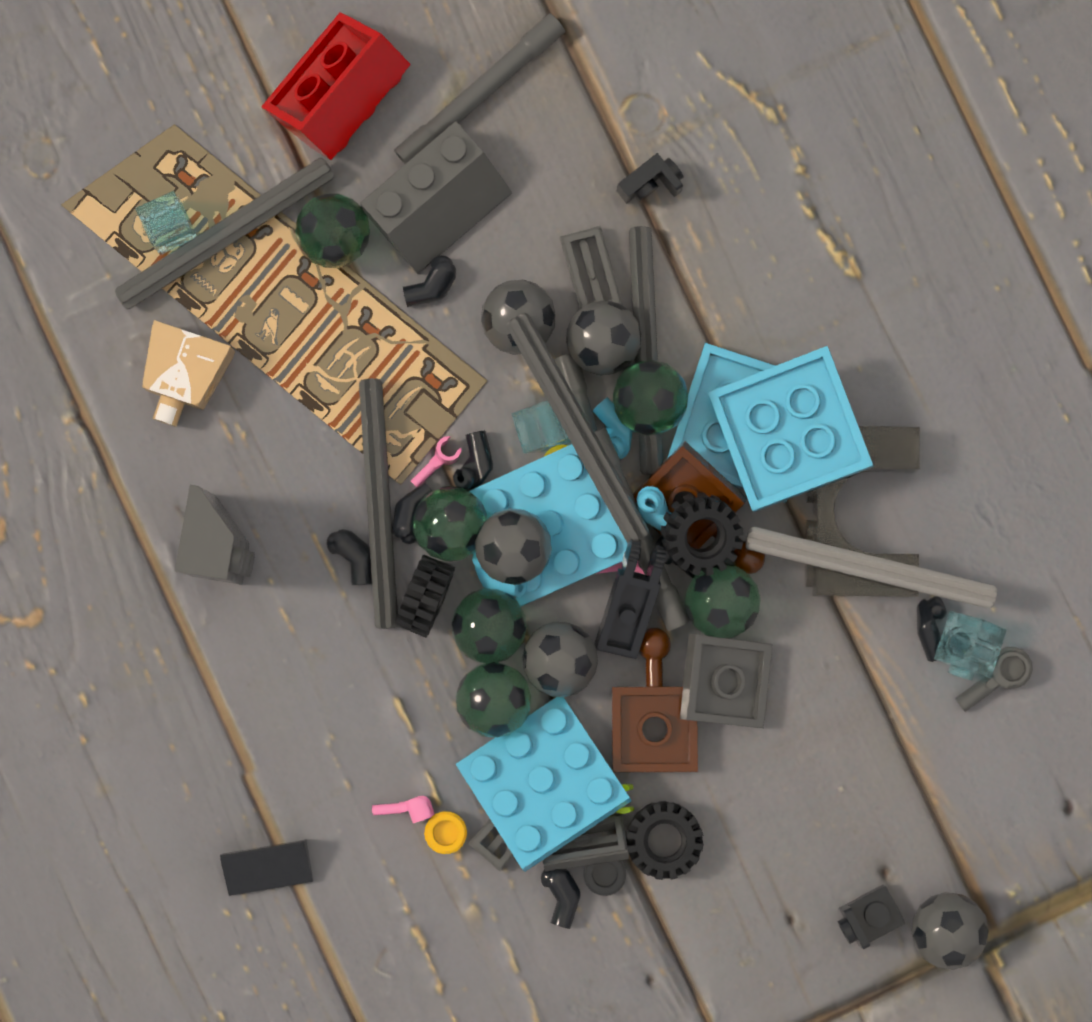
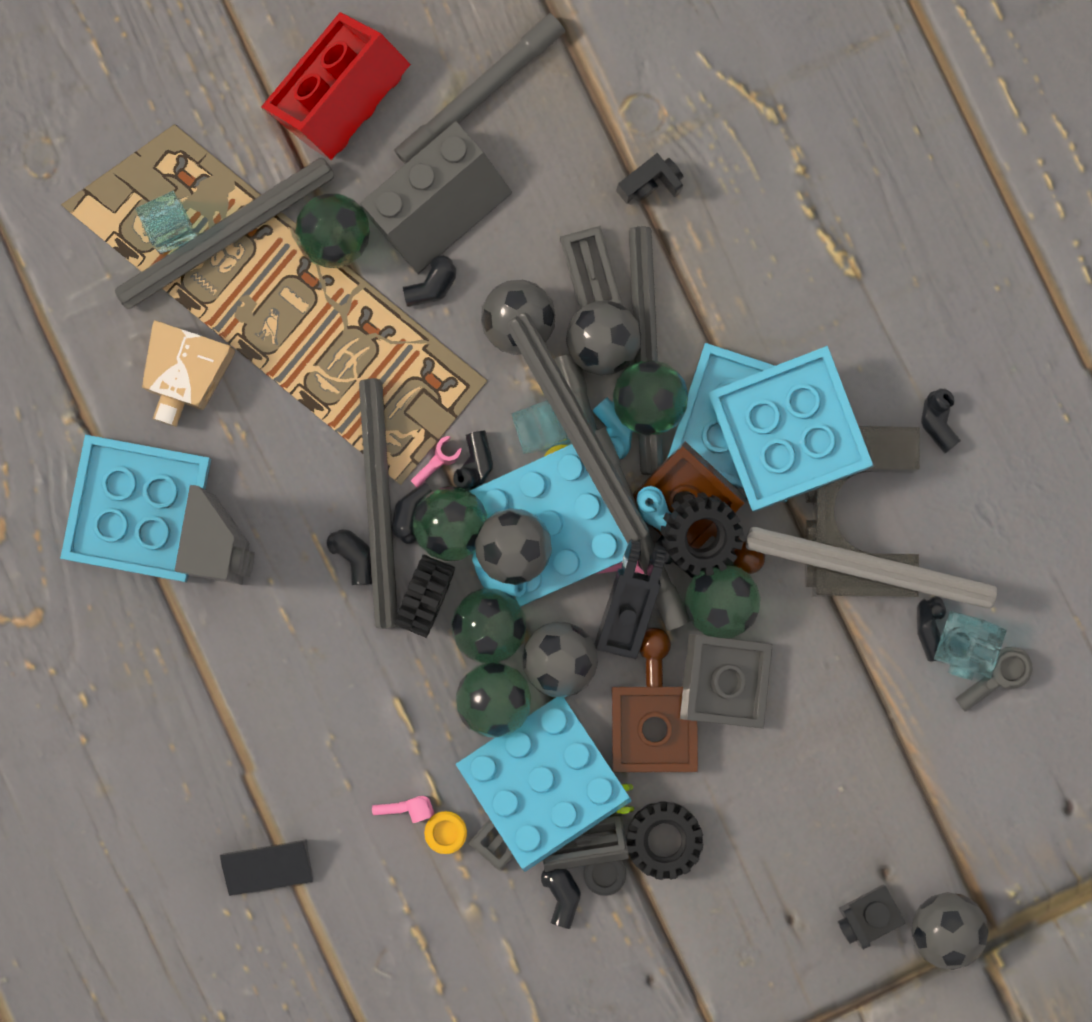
none -> medium azure plate [60,435,211,583]
none -> black arm [921,389,961,454]

